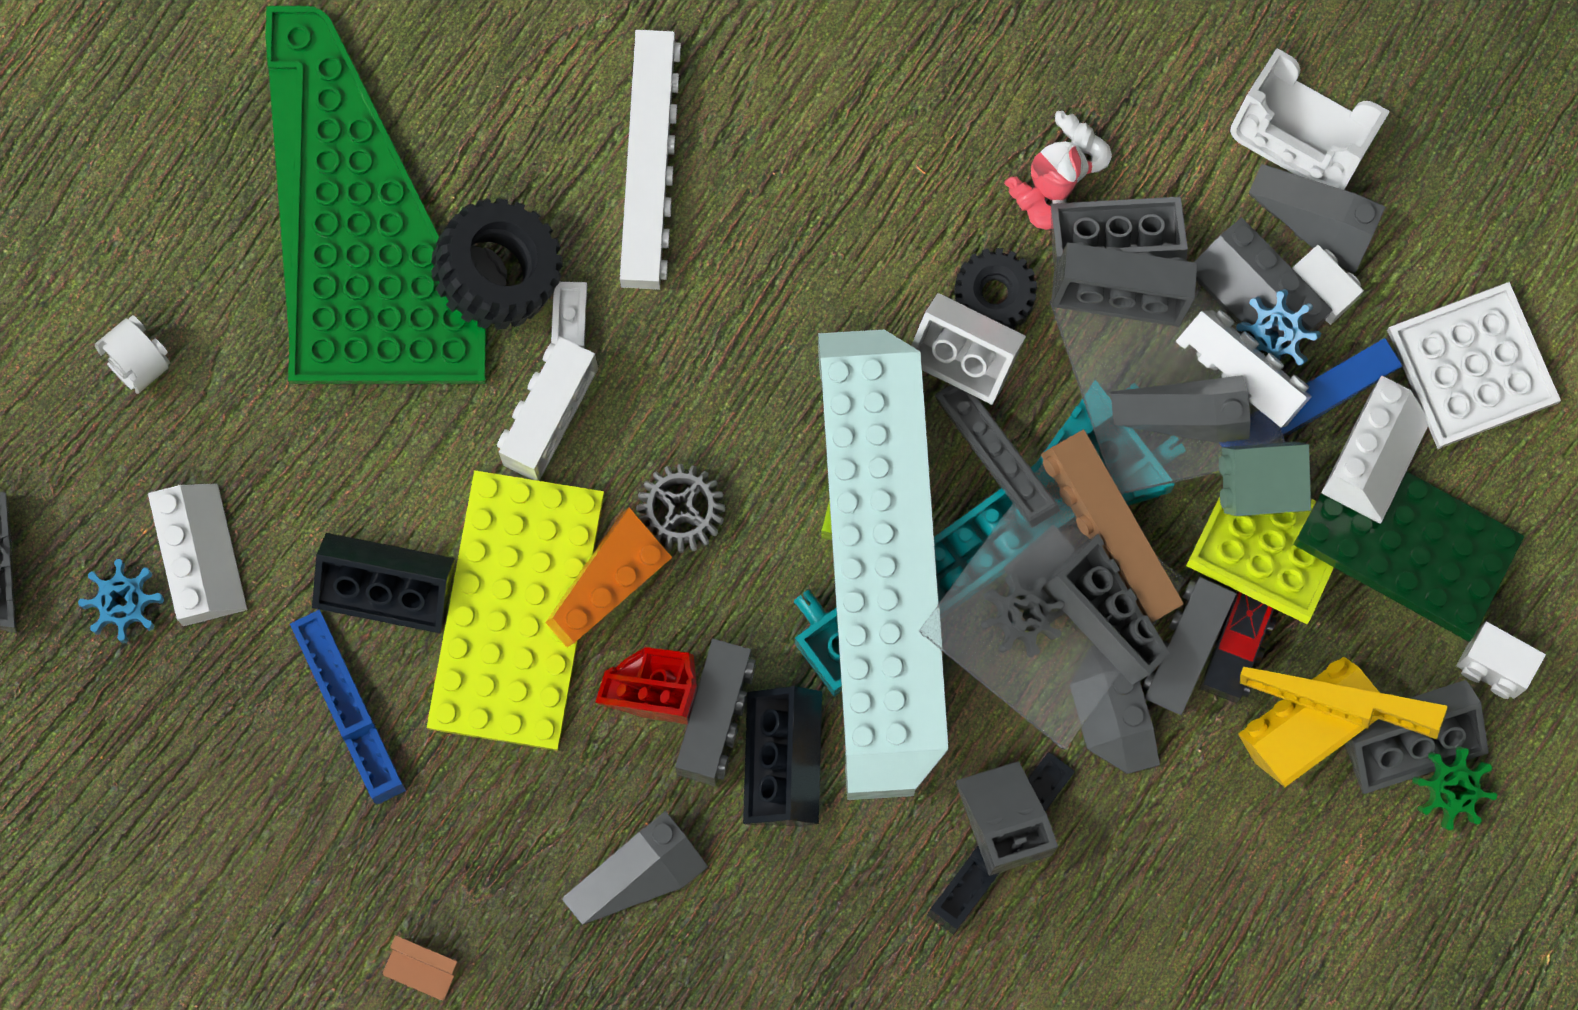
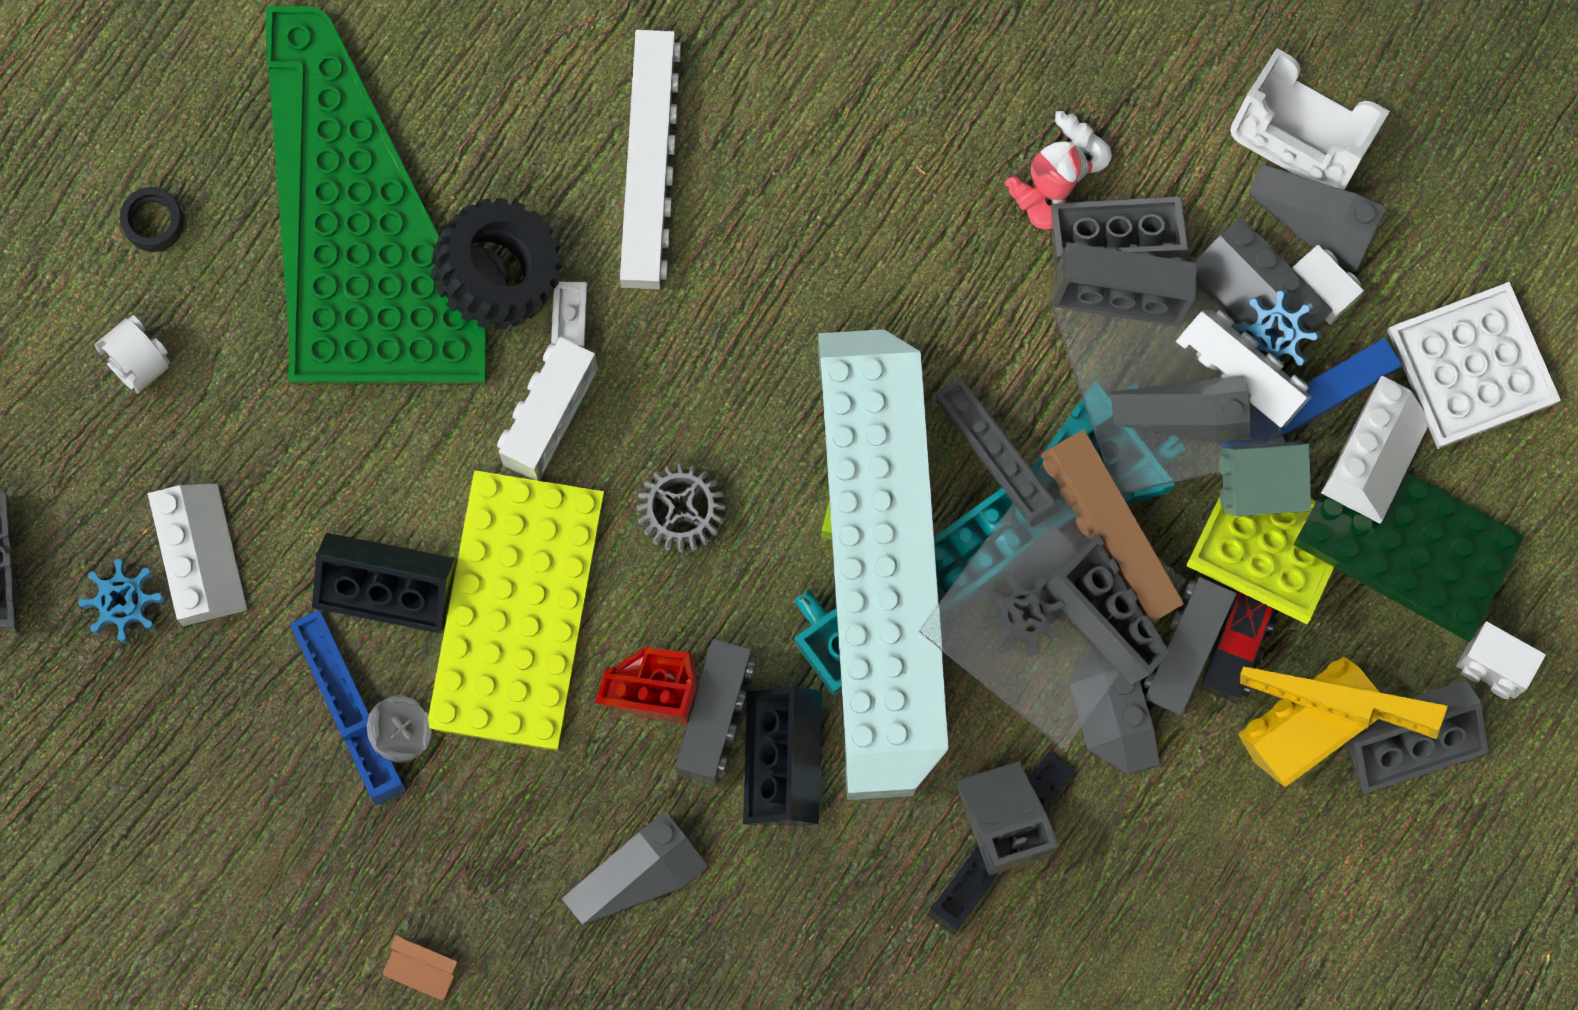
orange wedge [545,507,672,647] -> none
white brick [911,293,1026,405] -> none
black tyre [954,248,1037,330] -> none
green gear [1412,746,1497,831] -> none
none -> black tyre [120,187,184,252]
none -> light grey tile [366,695,433,762]

